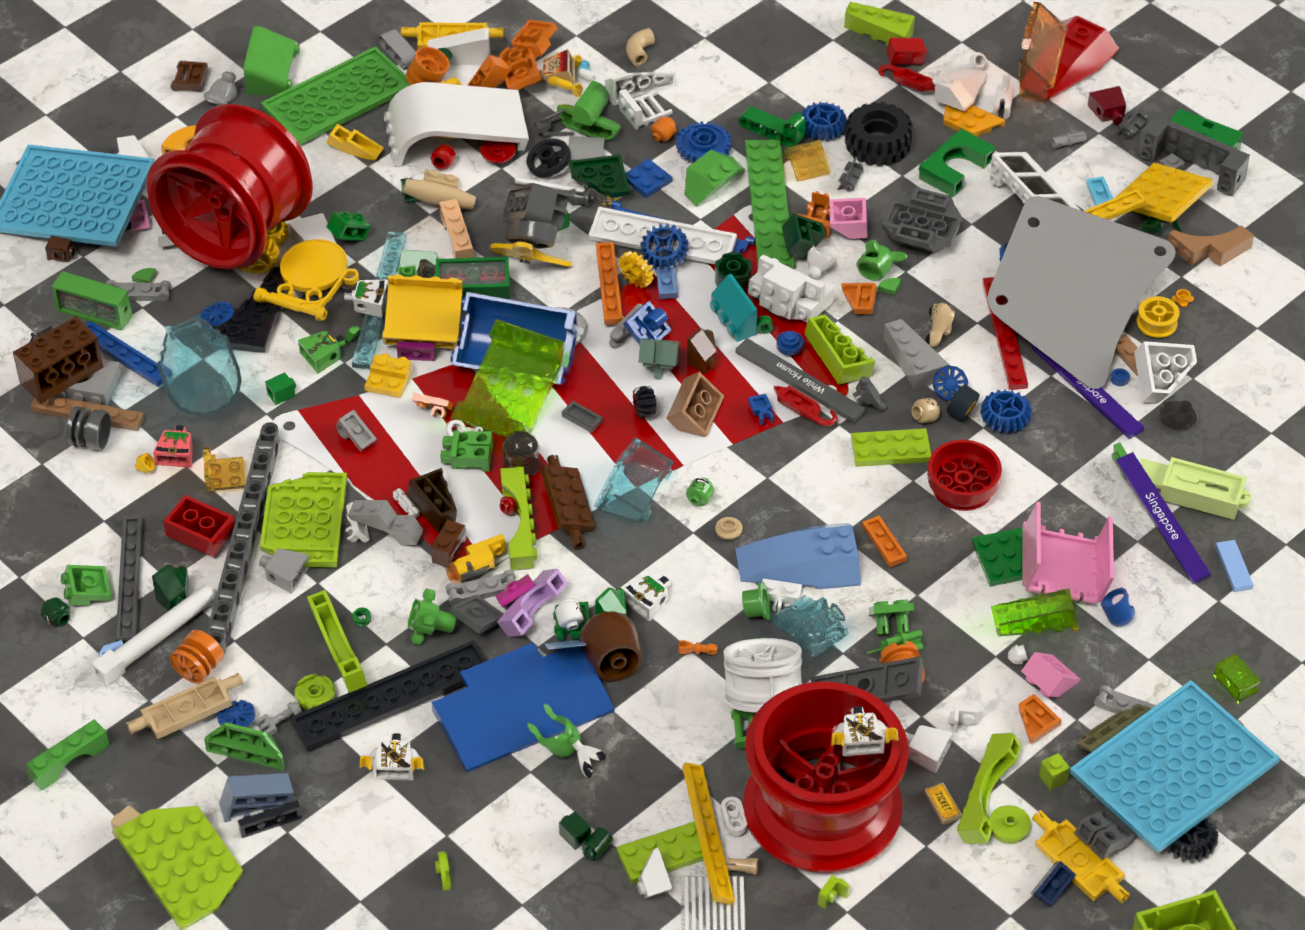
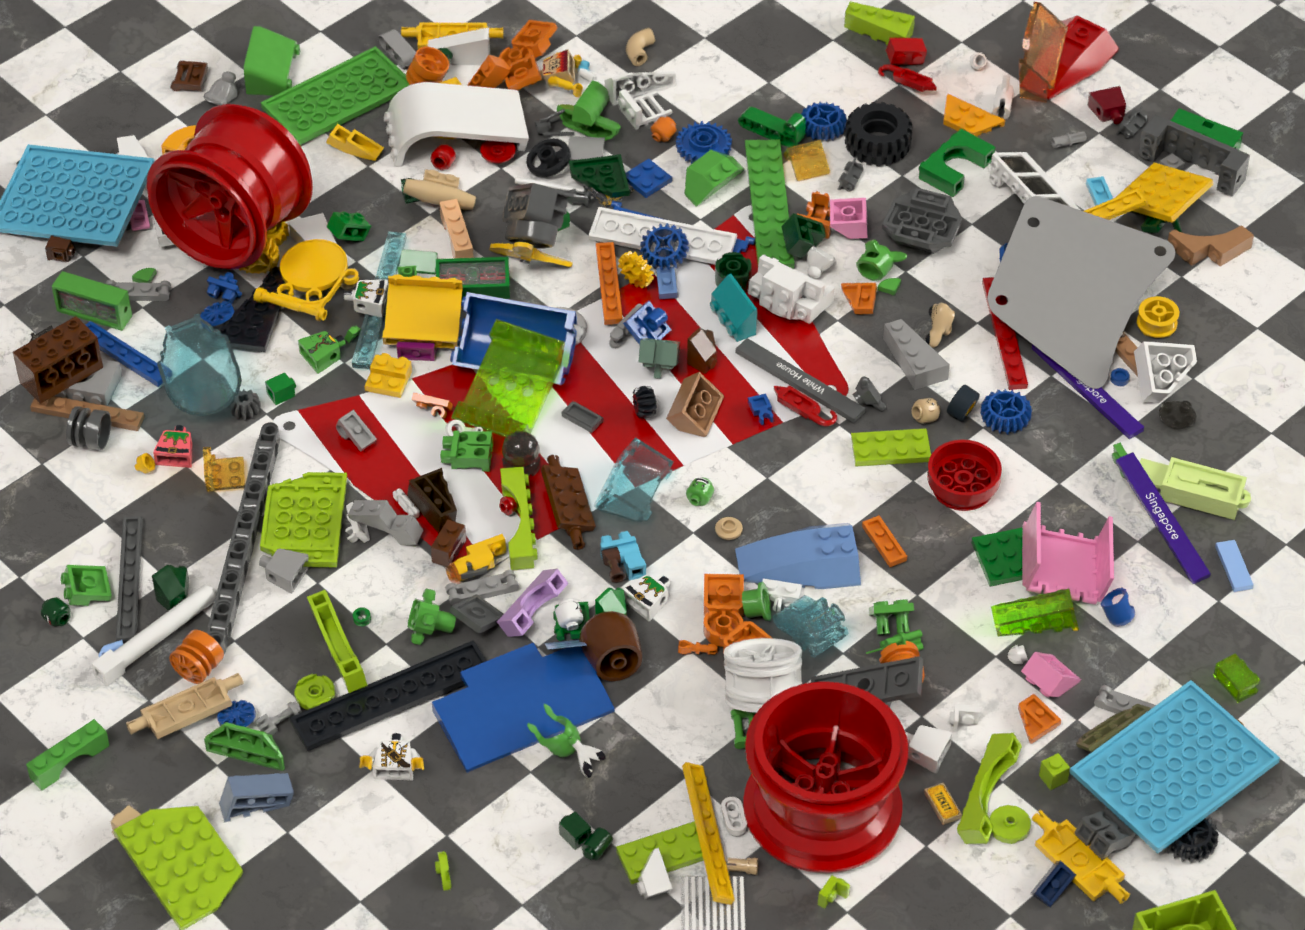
red brick [163,495,235,558] -> none
black plate [237,800,302,838] -> none
clear smoke plate [417,259,436,278] -> none
dark pink plate [495,574,535,607] -> none
green bush [757,316,773,334] -> none
blue plate [776,331,804,355] -> none
lime wedge [804,315,876,384] -> none
torso [831,706,898,756] -> none
blue wheel [933,366,968,401] -> none
white wedge [935,67,987,111] -> none
light orange plate [1172,289,1194,307] -> none
none -> blue hips [207,272,243,304]
none -> dark grey gear [228,389,261,420]
none -> medium azure hips [600,531,646,583]
none -> orange plate [703,574,772,654]

